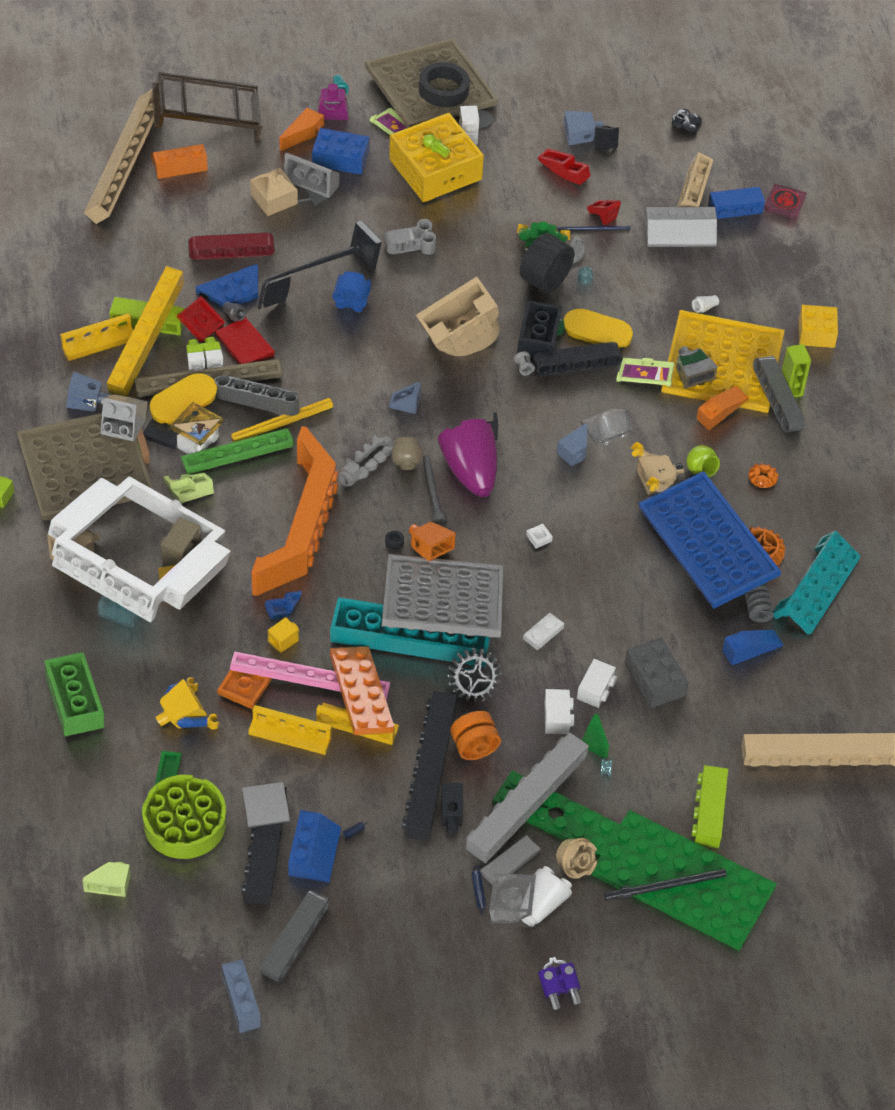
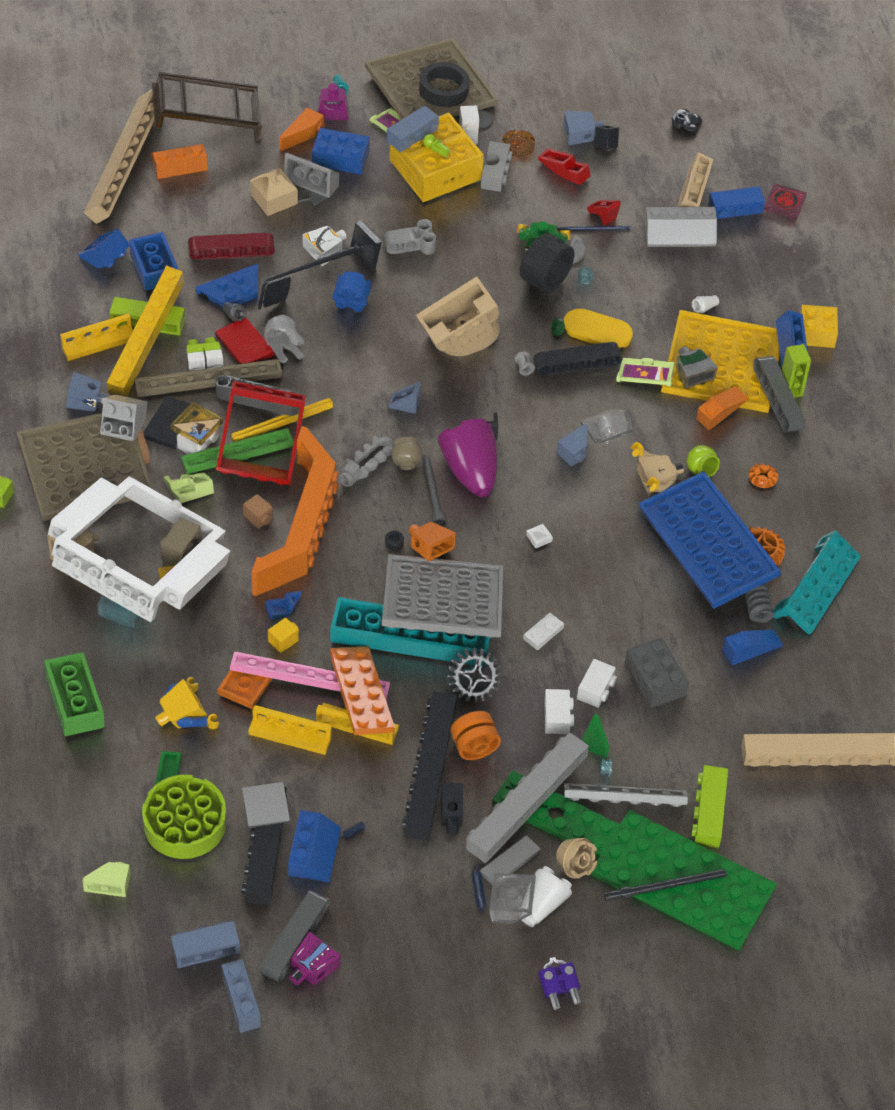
yellow tile [150,373,217,425] -> none
red plate [177,296,225,343] -> none
black slope [517,300,562,357] -> none
none -> blue slope [78,229,129,269]
none -> blue brick [129,232,179,291]
none -> sand blue brick [171,921,240,968]
none -> red window [216,381,306,485]
none -> medium nougat brick [243,494,273,529]
none -> light grey piece [264,315,305,363]
none -> magenta torso [289,932,341,986]
none -> white torso [303,226,347,266]
none -> sand blue brick [387,106,439,152]
none -> light grey arch [481,141,513,192]
none -> clear orange tile [502,129,535,157]
none -> light grey plate [564,783,688,807]
none -> blue brick [776,310,808,366]

